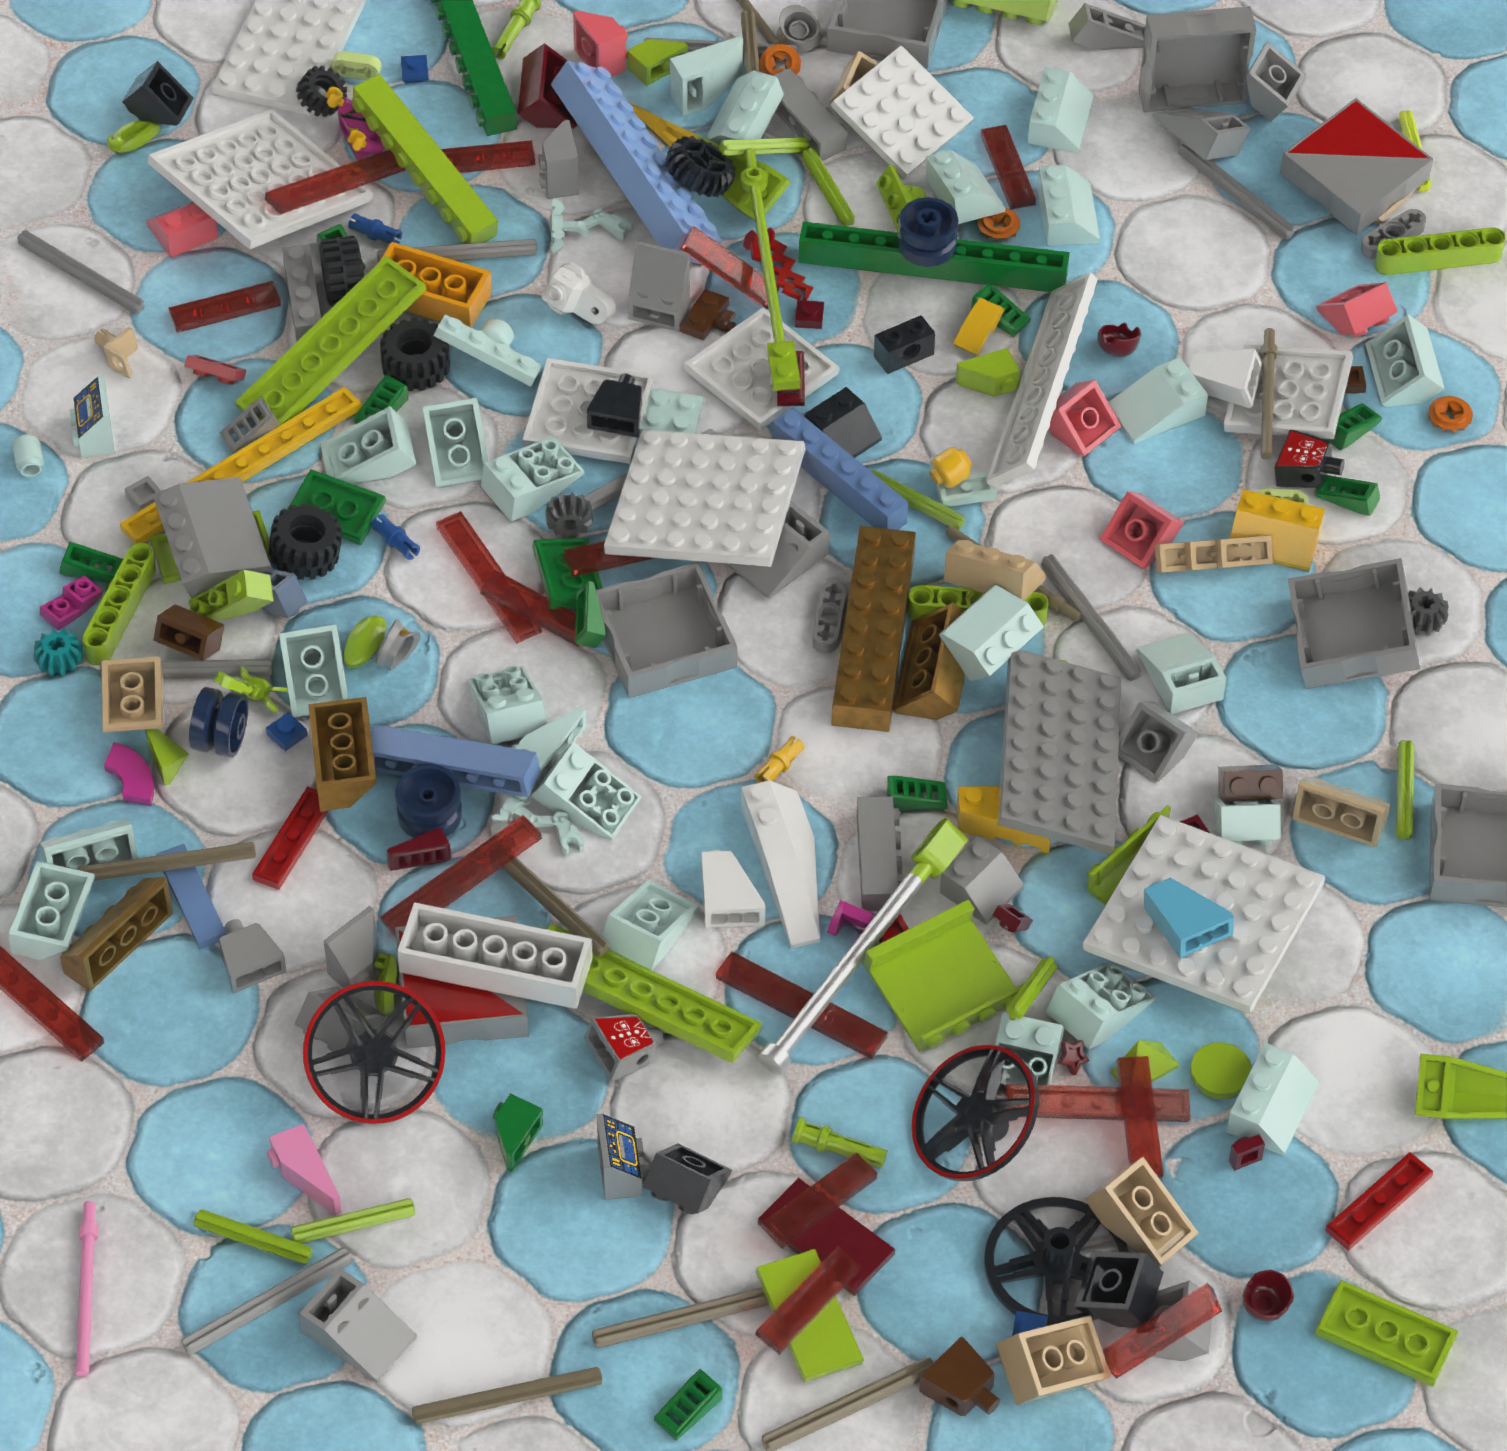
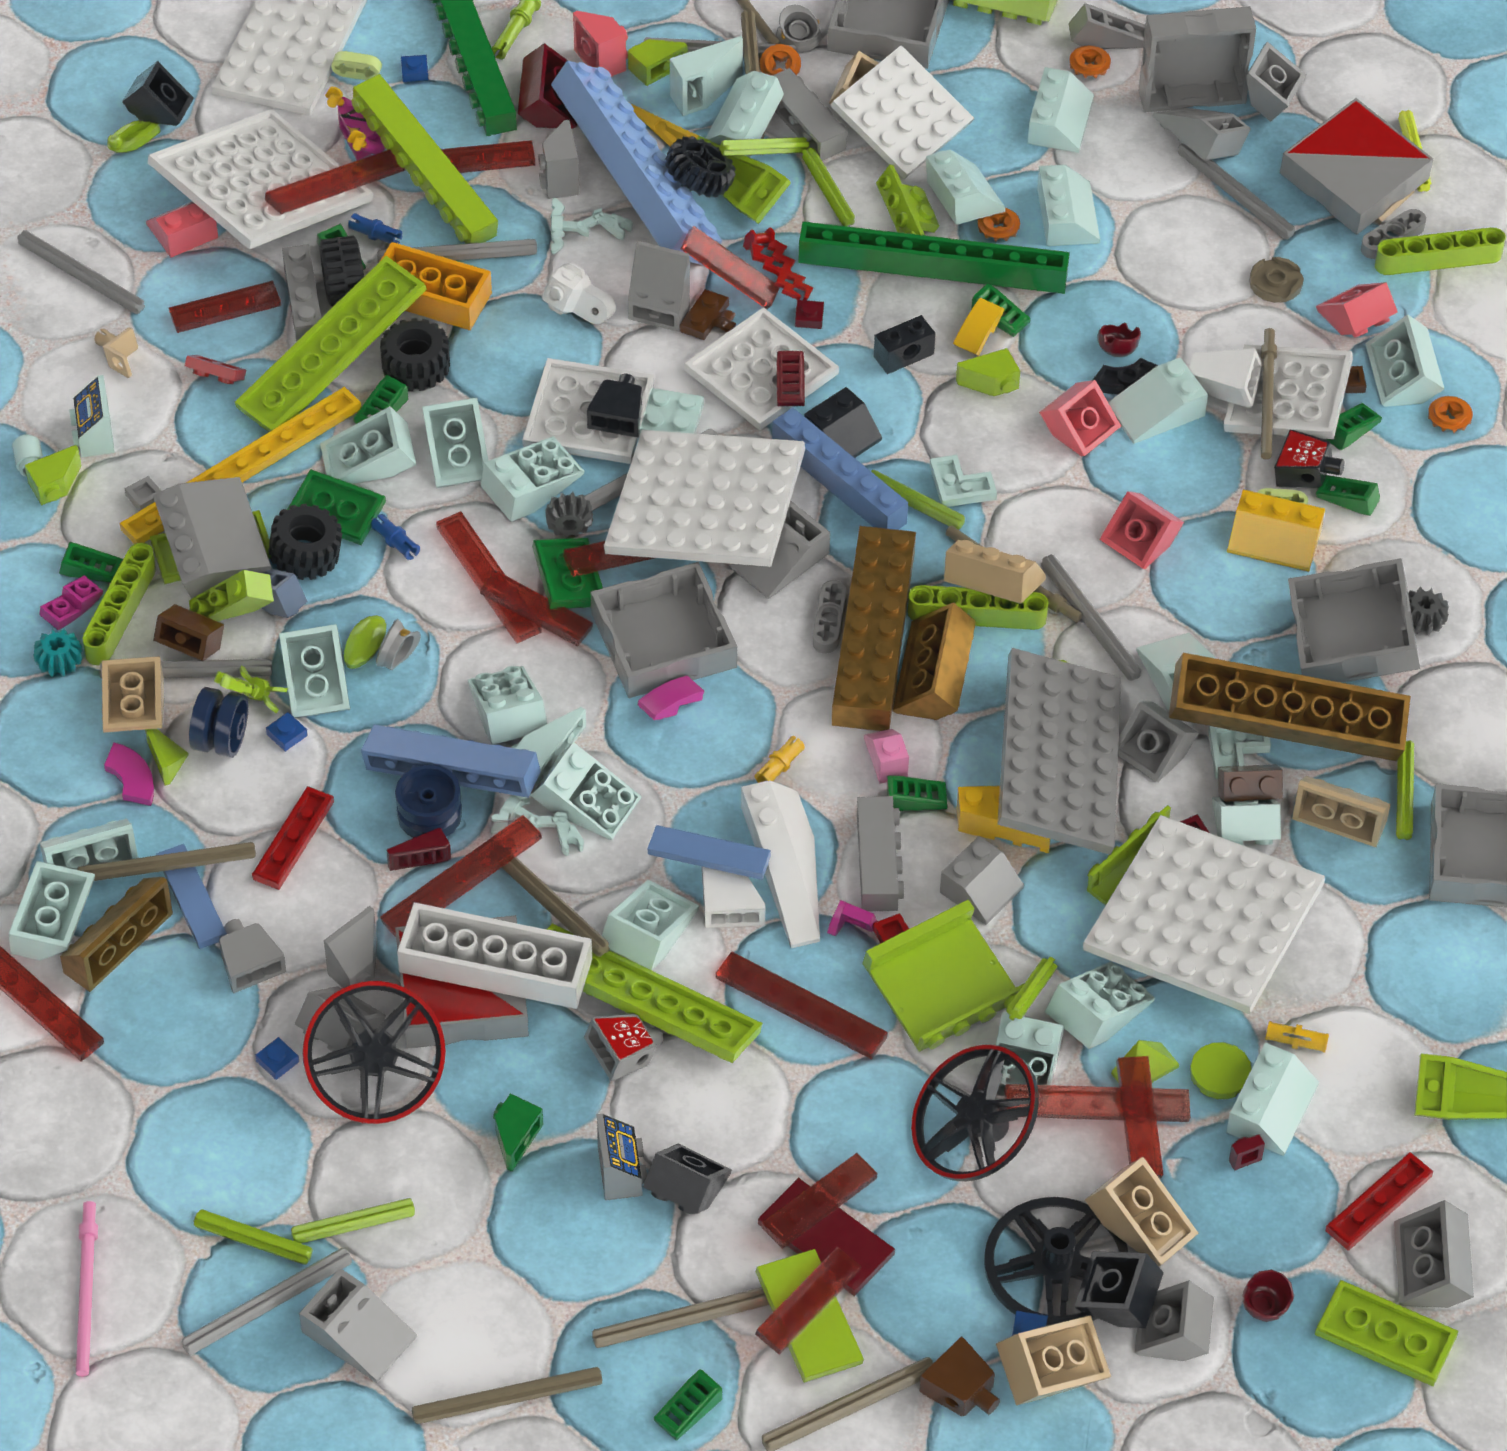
light grey slope [219,397,280,454] -> none
bright pink slope [267,1124,341,1215] -> none
black tyre [296,66,347,117] -> none
pearl gold slope [308,697,377,811] -> none
lime arm [374,952,400,1016] -> none
light aqua plate [433,314,542,387] -> none
green slope [575,581,606,648] -> none
lime bar [741,148,800,391] -> none
flat silver piece [757,818,968,1075] -> none
lime pin [792,1117,888,1169] -> none
dark blue wheel [898,197,959,267] -> none
yellow head [929,447,973,489] -> none
light aqua slope [939,585,1044,681] -> none
clear red tile [981,125,1036,210] -> none
white plate [986,272,1098,487] -> none
dark red plate [992,904,1033,933] -> none
dark red piece [1057,1040,1090,1075] -> none
clear red tile [1103,1283,1222,1379] -> none
medium azure slope [1144,877,1234,958] -> none
tan slope [1155,535,1273,573] -> none
none -> lime slope [25,445,81,505]
none -> blue plate [255,1037,299,1080]
none -> dark pink slope [637,676,704,720]
none -> medium blue tile [647,825,771,880]
none -> bright pink slope [864,729,909,784]
none -> orange gear [1069,45,1111,79]
none -> black tile [1093,358,1158,394]
none -> pearl gold brick [1168,652,1411,761]
none -> light aqua plate [1208,726,1271,779]
none -> dark tan tile [1249,257,1304,303]
none -> yellow pin [1265,1021,1329,1053]
none -> light grey slope [1394,1200,1474,1308]

